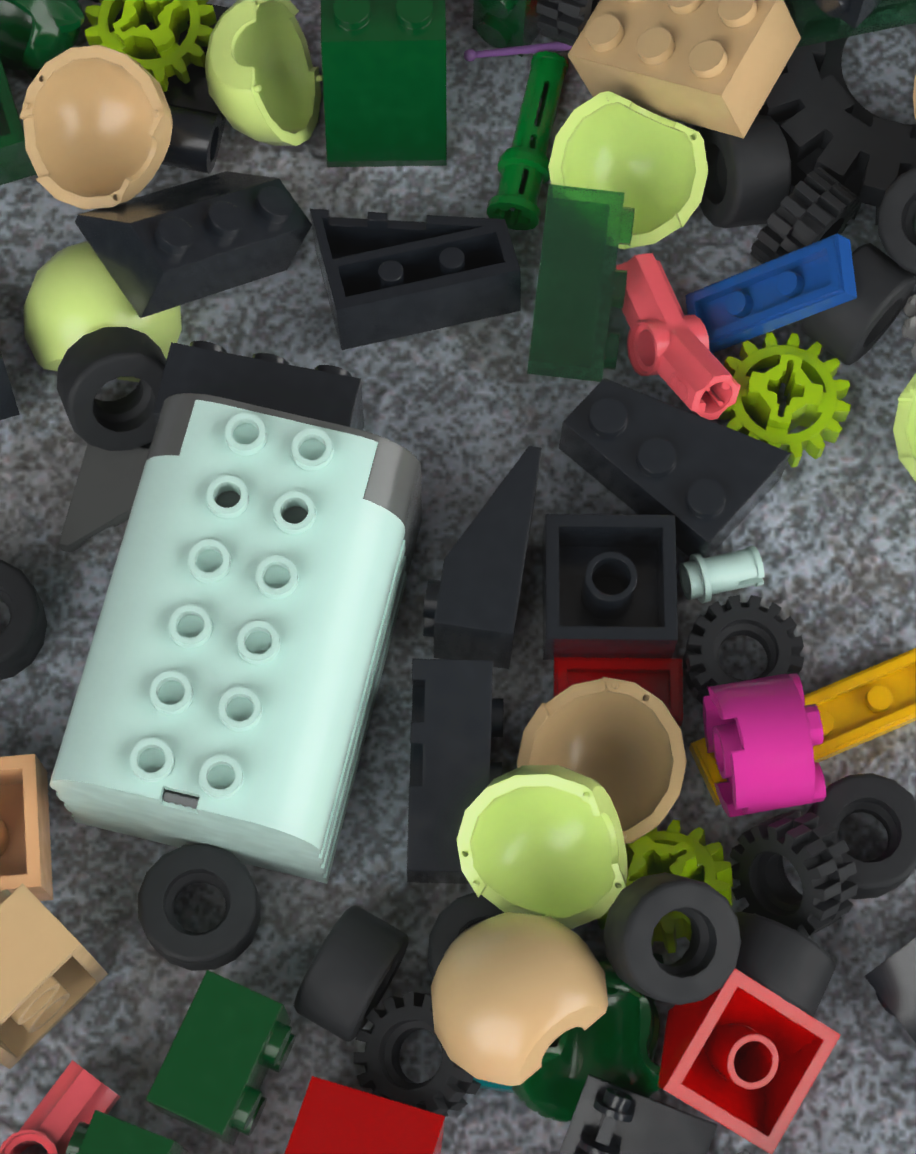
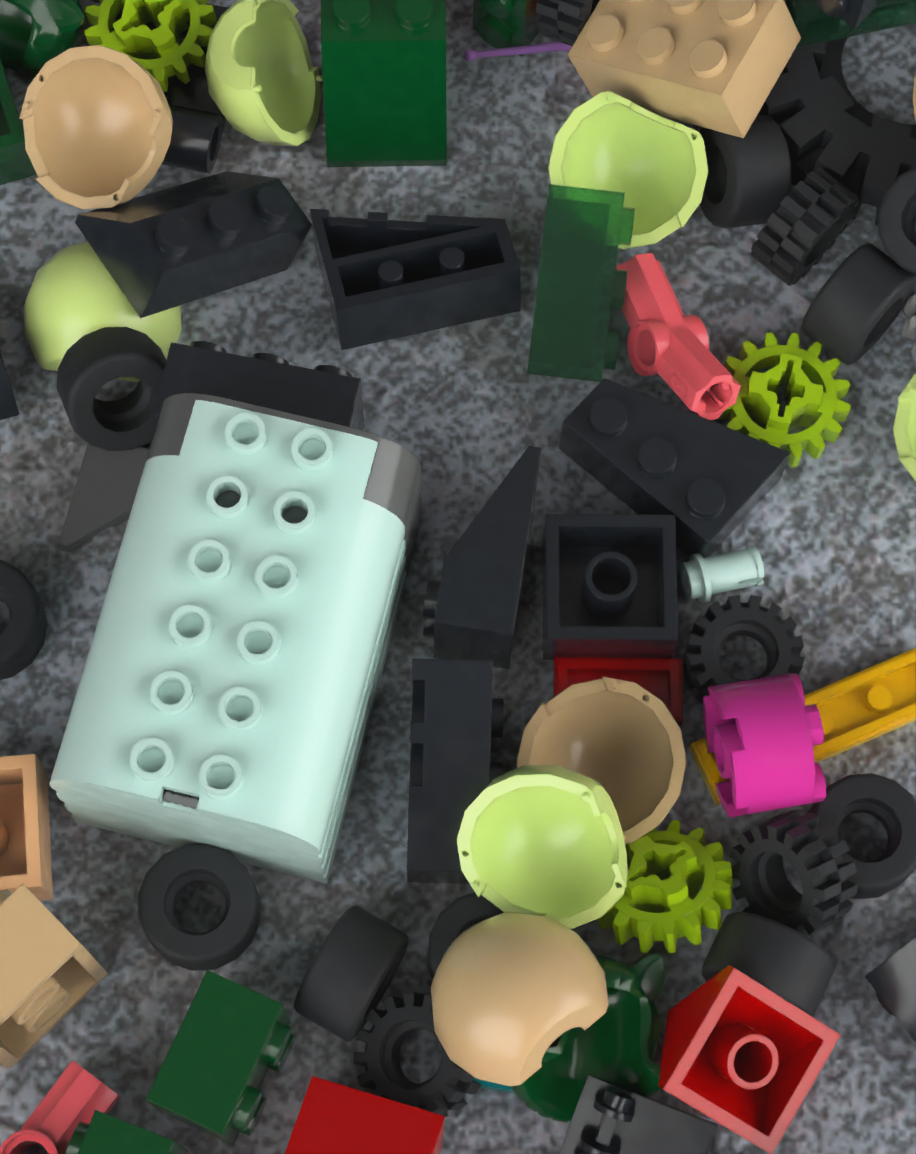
green pin [486,51,569,230] -> none
black tyre [603,872,741,1005] -> none
blue tile [685,233,857,353] -> none

